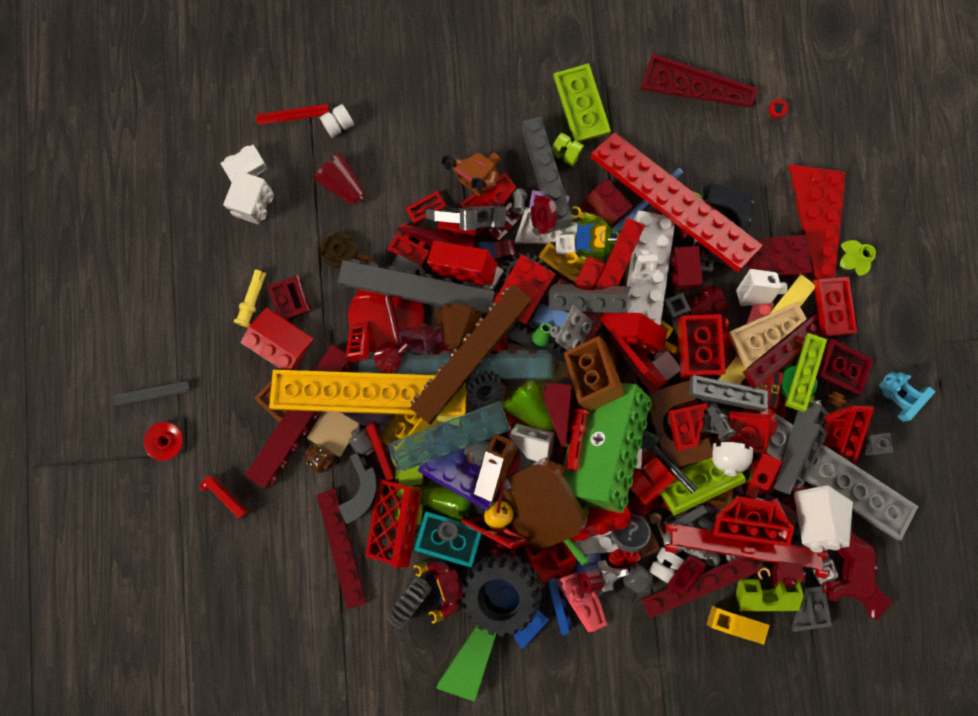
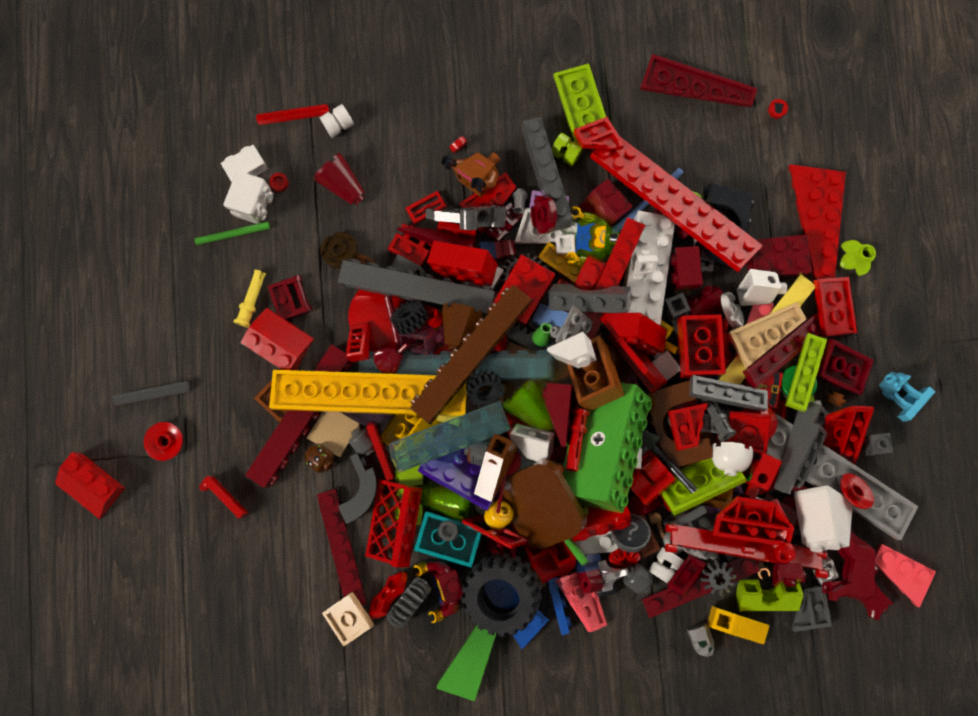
none -> red slope [55,452,125,519]
none -> bright green bar [195,222,270,245]
none -> red tile [269,172,289,192]
none -> tan tile [322,592,374,646]
none -> red tile [369,571,408,620]
none -> black tyre [390,300,429,335]
none -> red beam [423,304,443,328]
none -> red tile [449,136,468,153]
none -> white slope [547,332,596,368]
none -> red wing [573,117,624,150]
none -> light grey rock [687,622,715,657]
none -> dark grey gear [701,560,736,596]
none -> white tile [721,292,744,329]
none -> red tile [774,543,796,563]
none -> red dish [840,473,874,509]
none -> coral wing [875,544,936,608]

